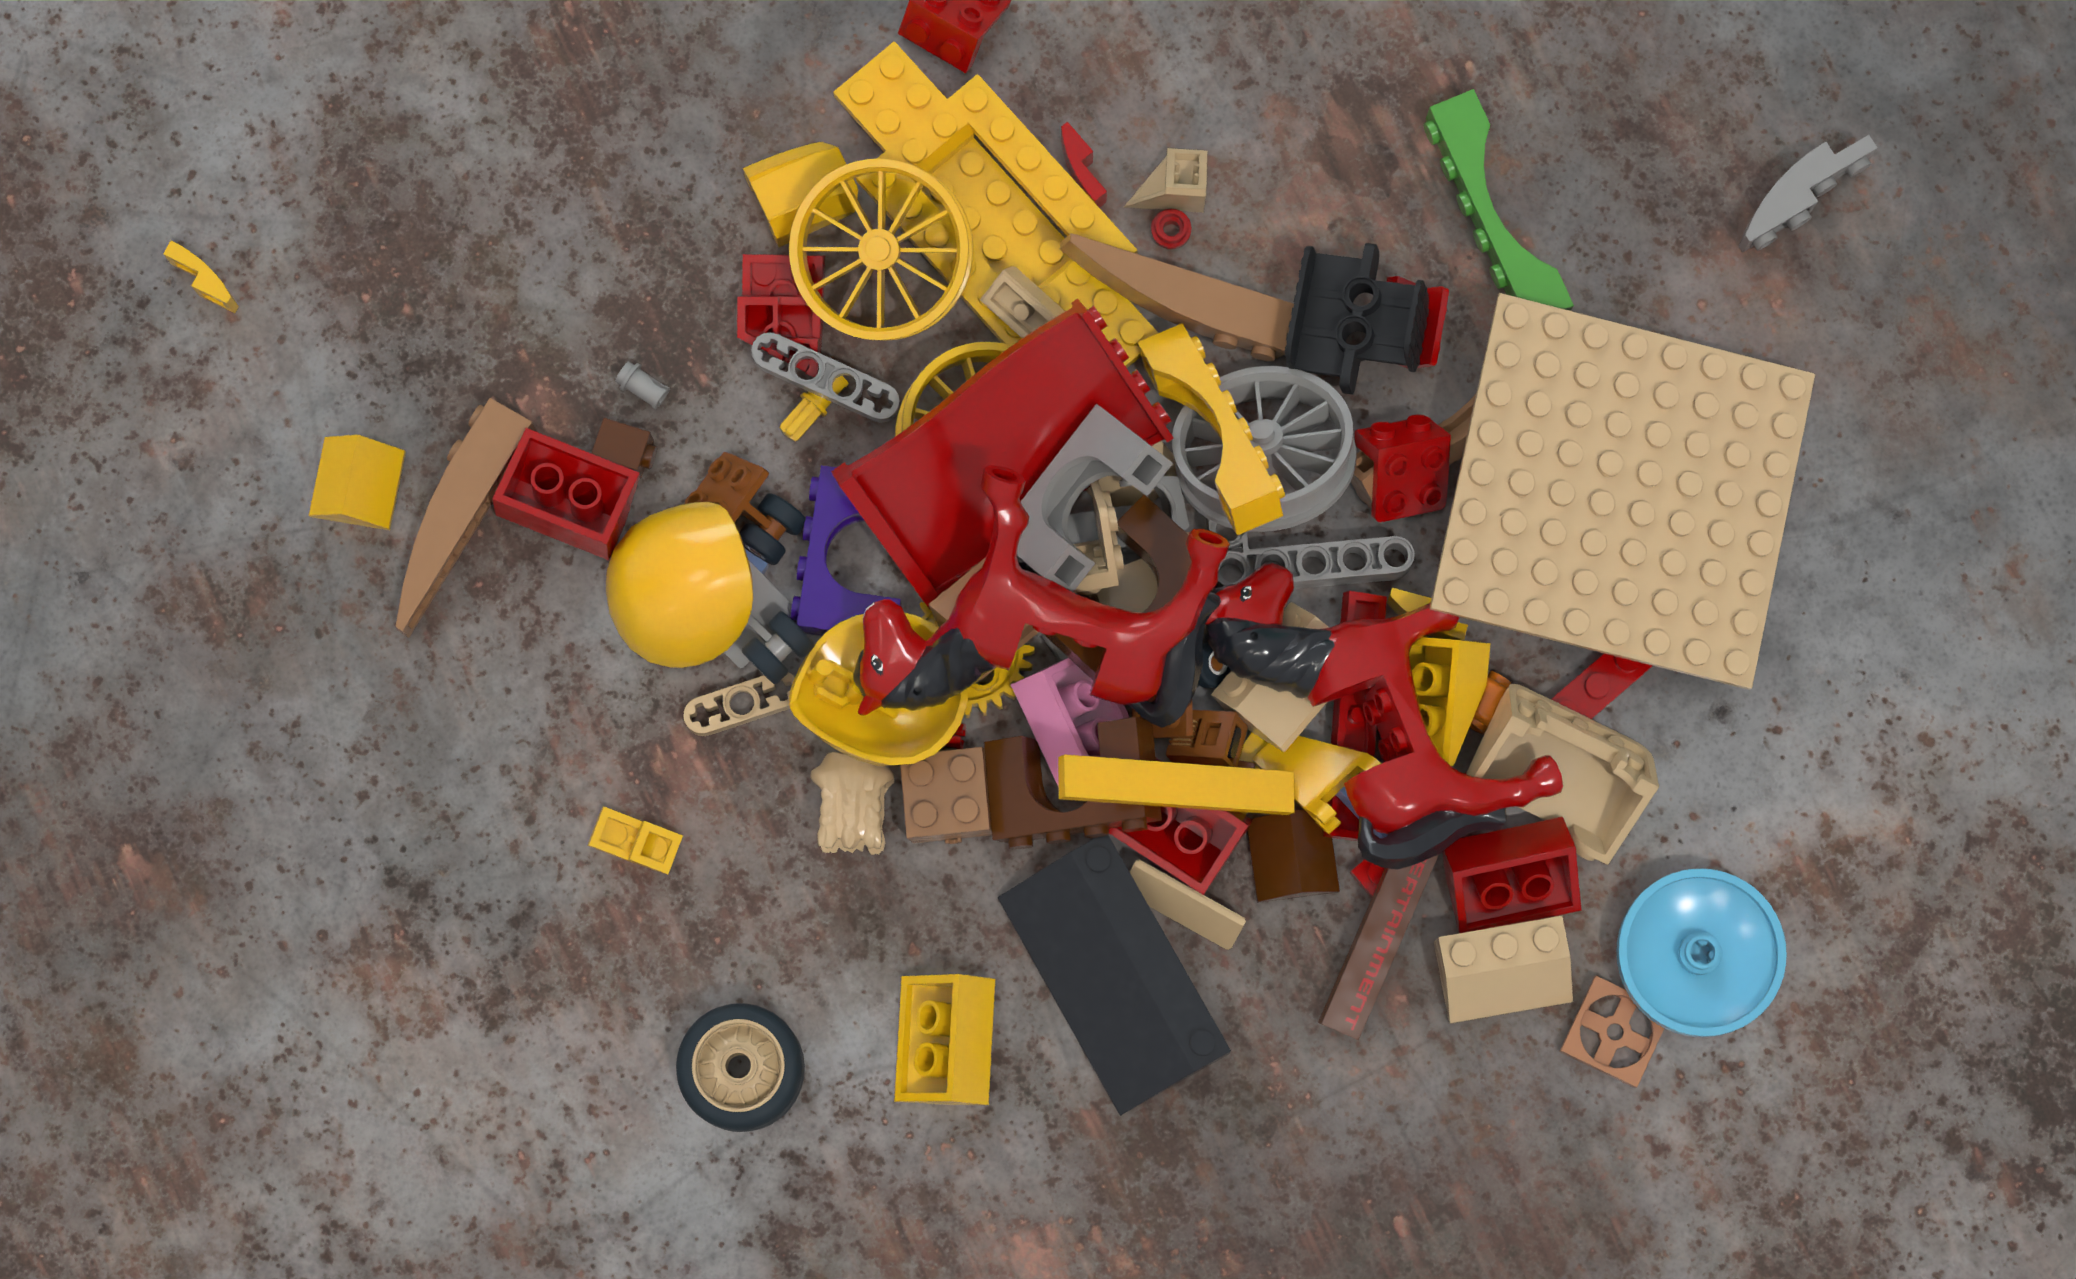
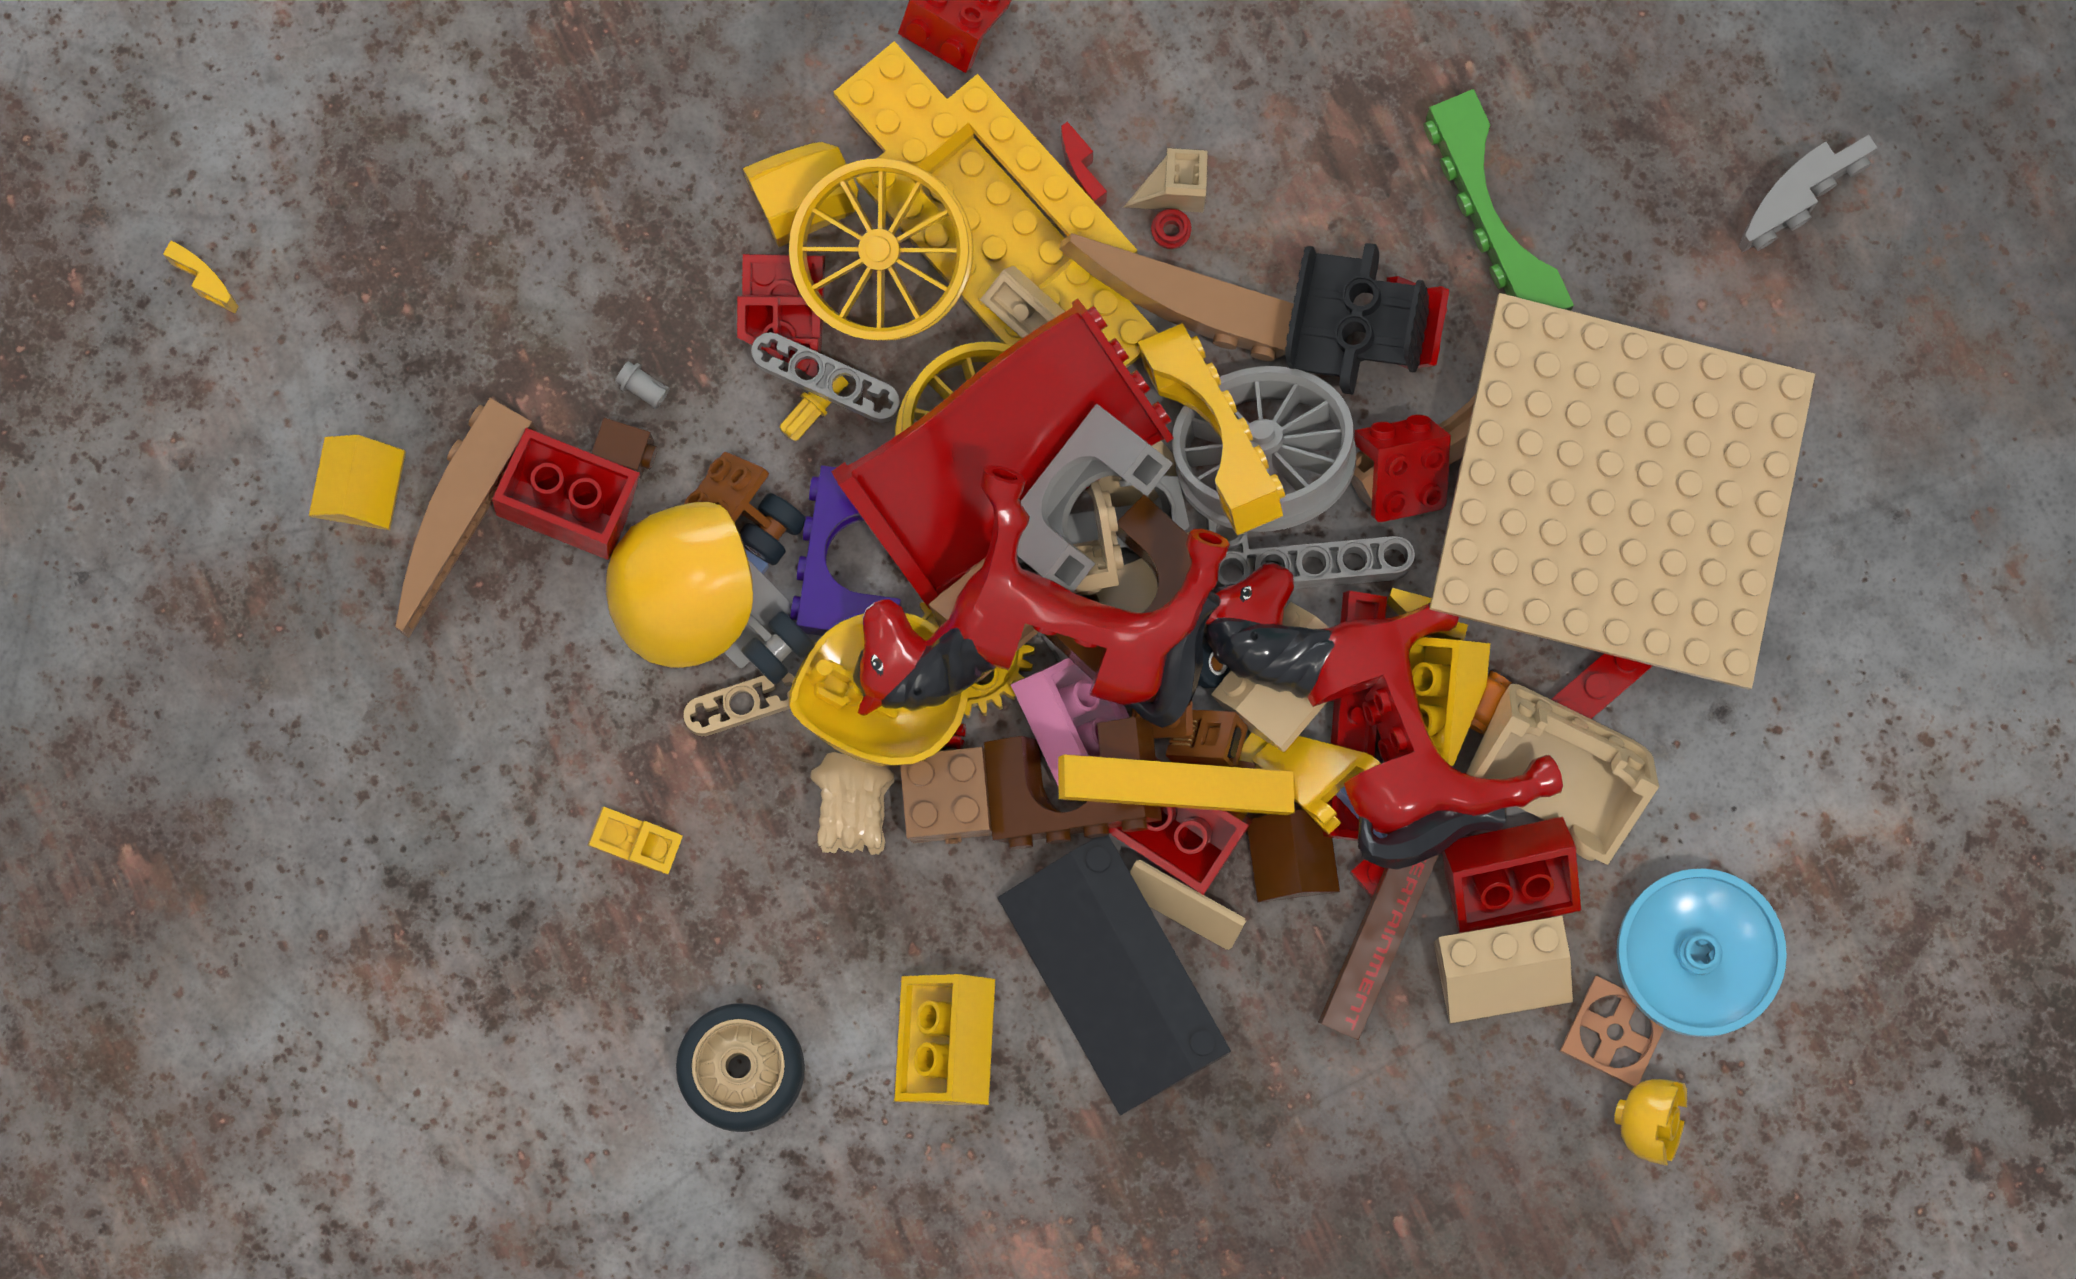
none -> yellow cylinder [1614,1079,1687,1165]

